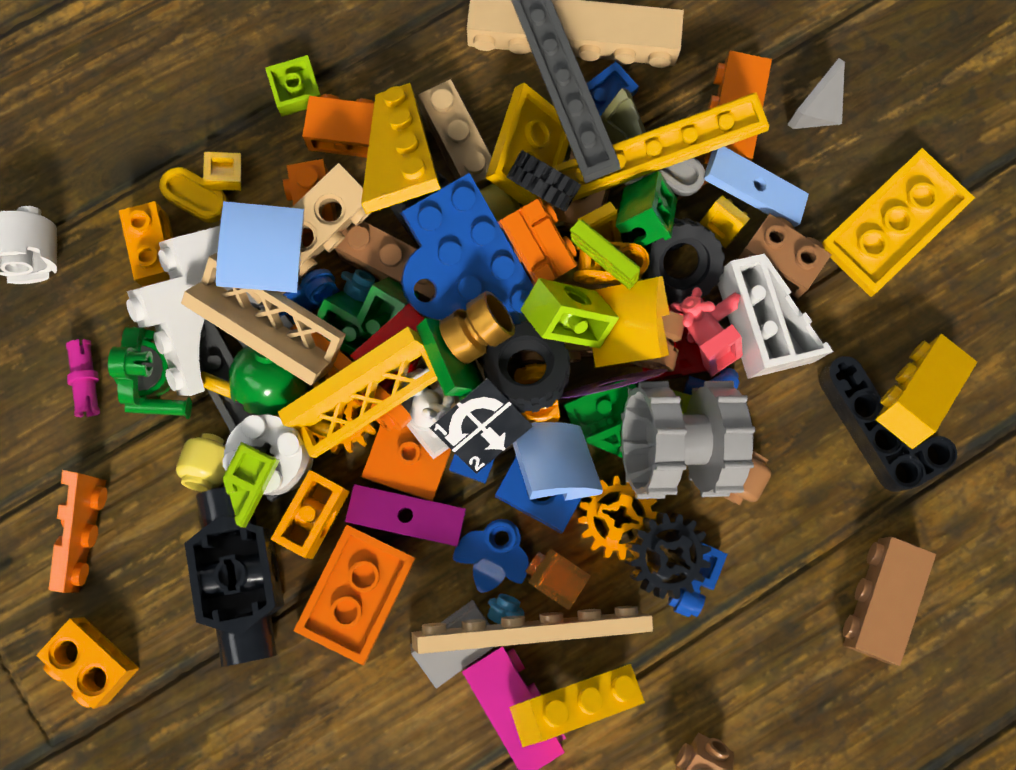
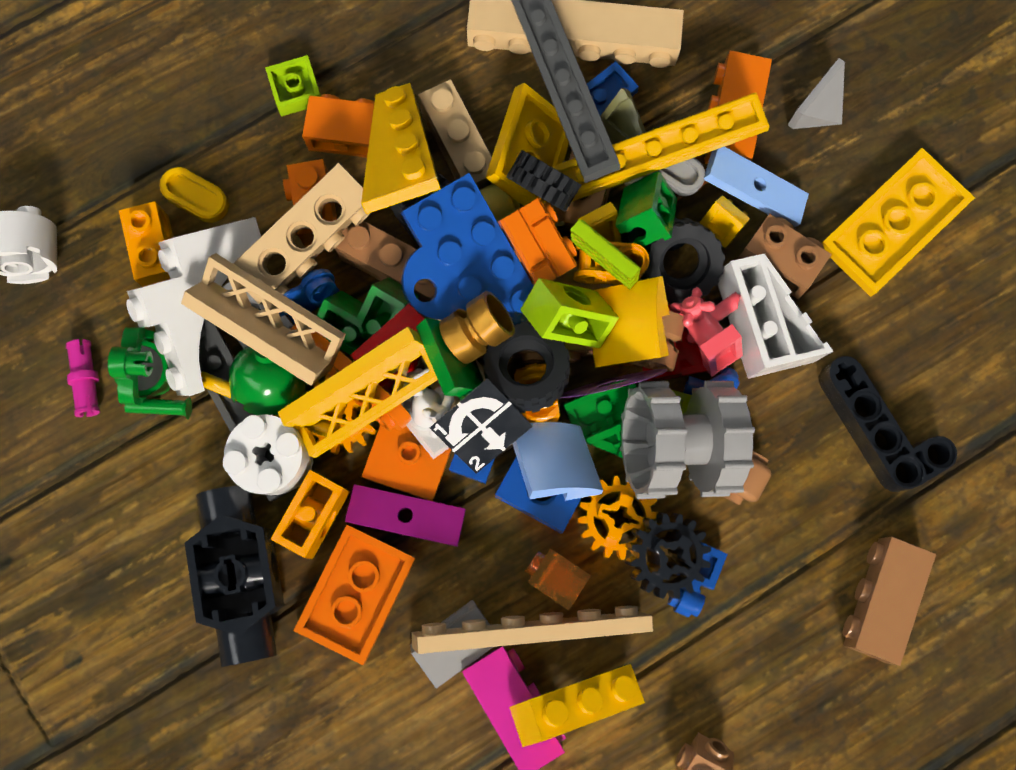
light orange brick [36,617,139,709] -> none
orange wing [49,470,107,593] -> none
light yellow head [176,433,226,492] -> none
yellow tile [203,152,241,191] -> none
light blue slope [216,201,304,293] -> none
lime tile [222,442,280,528] -> none
dark azure plate [341,269,376,302] -> none
blue plate [453,519,529,593] -> none
dark azure plate [487,594,524,624] -> none
yellow brick [875,333,977,449] -> none

